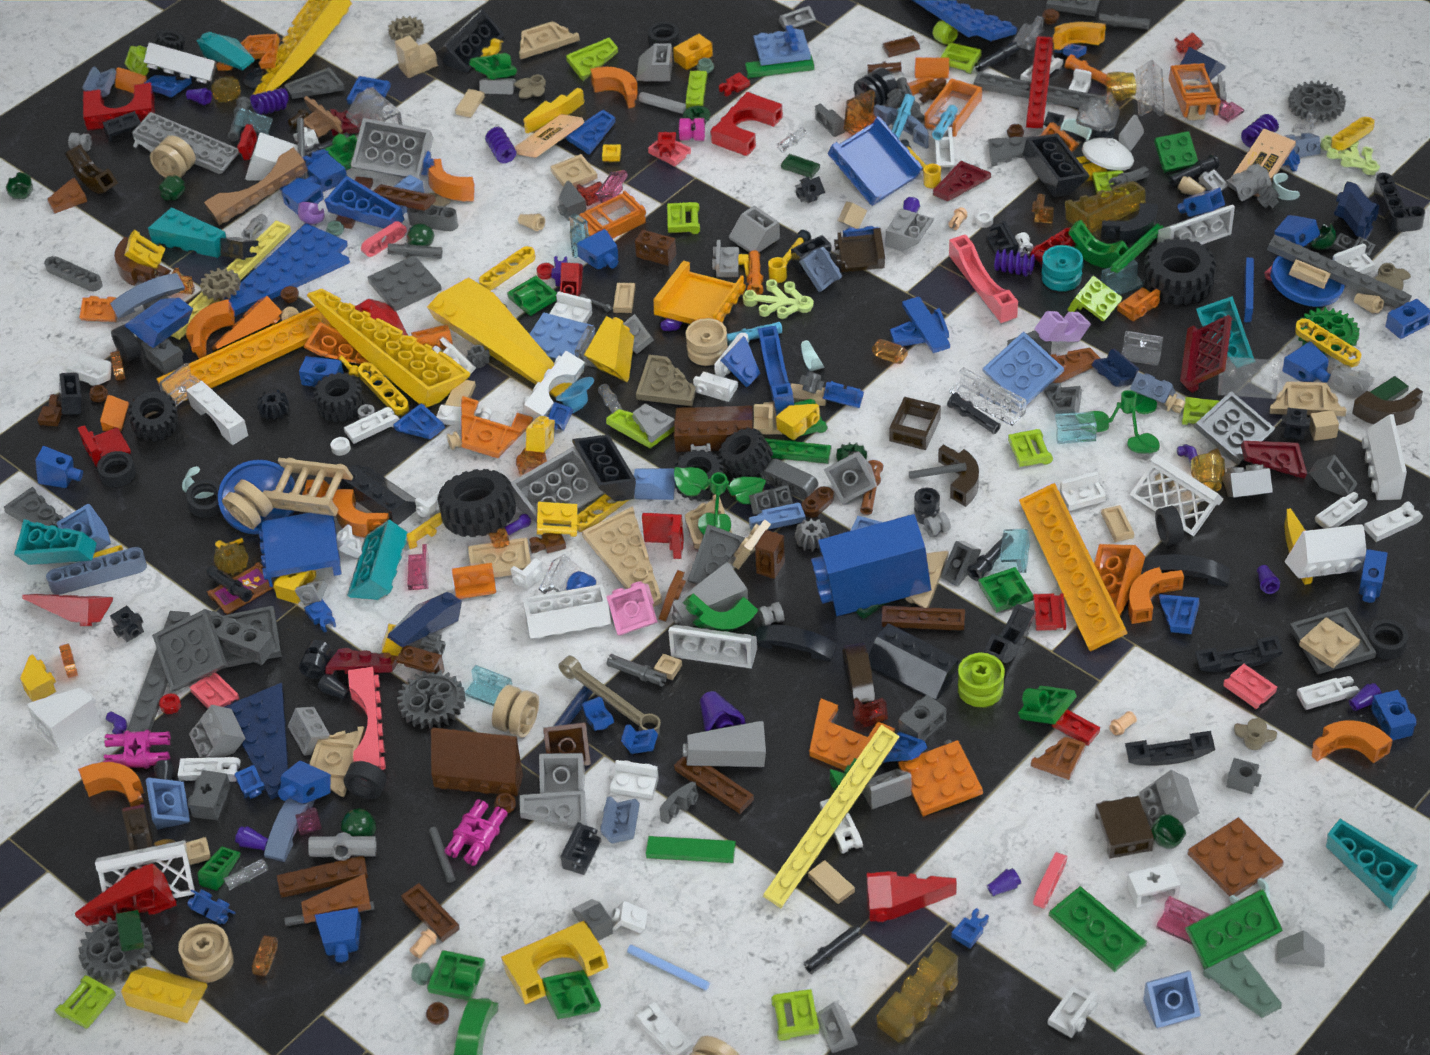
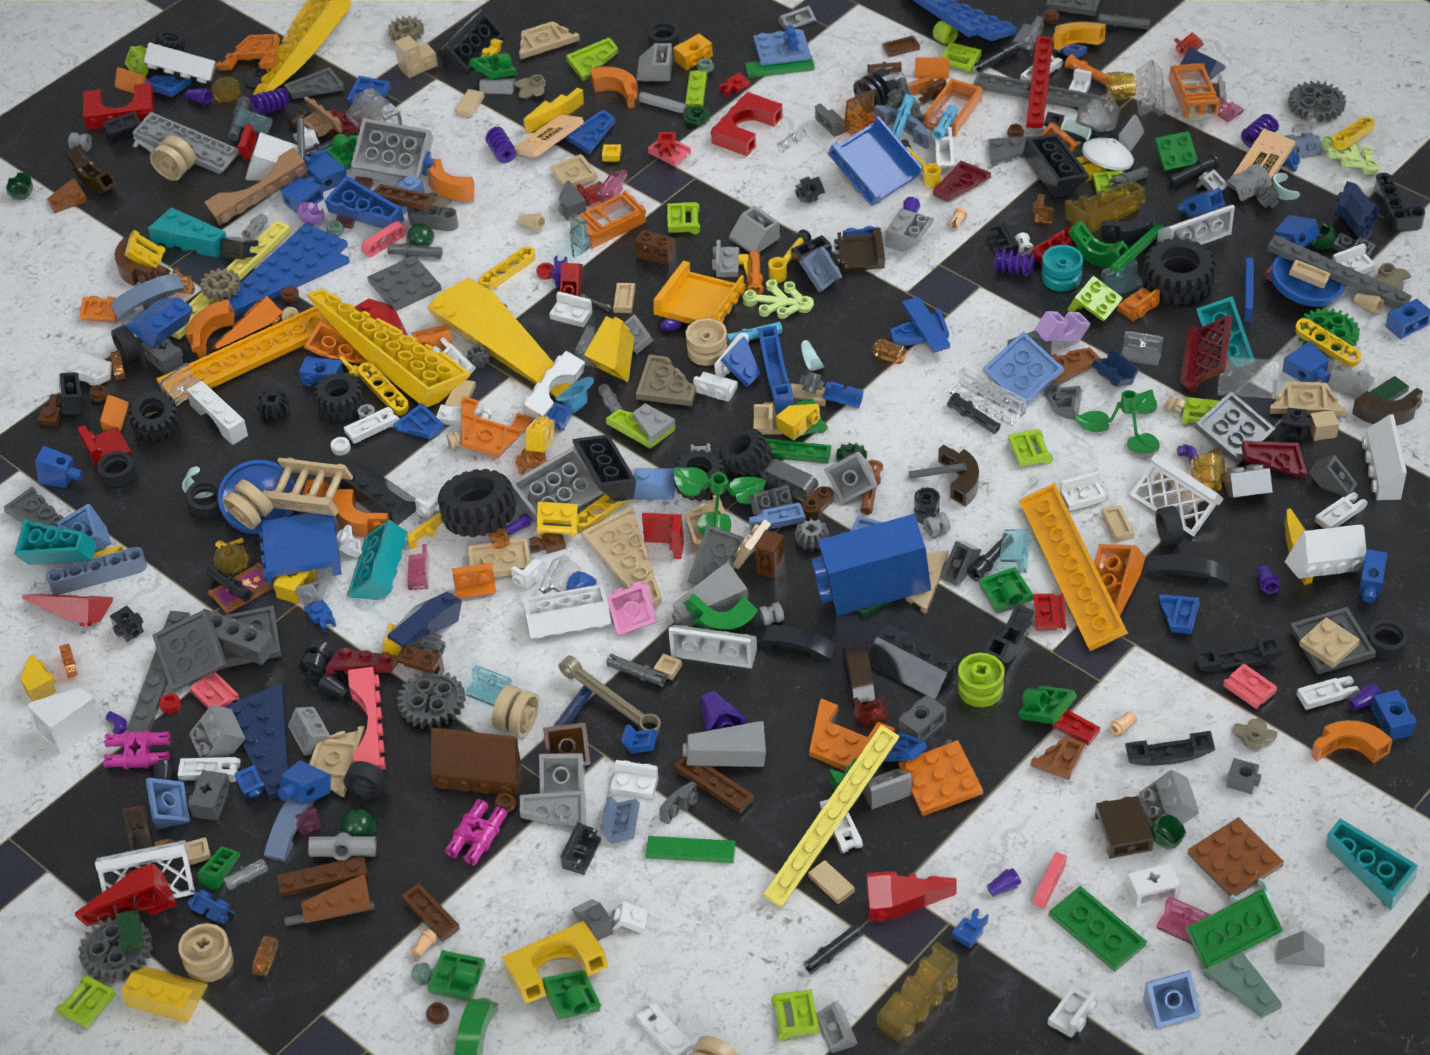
dark grey beam [44,256,103,291] -> none
orange arch [78,762,144,807] -> none
sand blue bracket [83,67,116,97] -> none
dark green head [159,175,185,201] -> none
teal wedge [197,32,255,70] -> none
dark purple cone [235,826,268,851] -> none
blue torso [315,908,361,962] -> none
dark grey bar [429,827,455,883] -> none
green plate [507,275,557,316] -> none
medium blue plate [530,313,594,362] -> none
blue torso [577,229,619,269] -> none
blue bracket [582,696,614,731] -> none
light blue bar [627,944,710,990] -> none
dark orange wing [659,570,686,622] -> none
reddish brown slope [674,406,753,452] -> none
dark pink wheel [679,118,705,141] -> none
dark green tile [781,153,820,179] -> none
tan panel [837,201,867,229] -> none
reddish brown plate [882,606,965,630] -> none
dark brown window [889,397,941,450] -> none
coral arch [949,234,1018,323] -> none
white tile [975,211,993,228] -> none
clear light blue panel [1055,412,1097,444] -> none
orange arch [1128,567,1184,624] -> none
sand blue bracket [1130,372,1176,403] -> none
tan cone [1178,176,1206,195] -> none
white plate [1364,502,1423,542] -> none

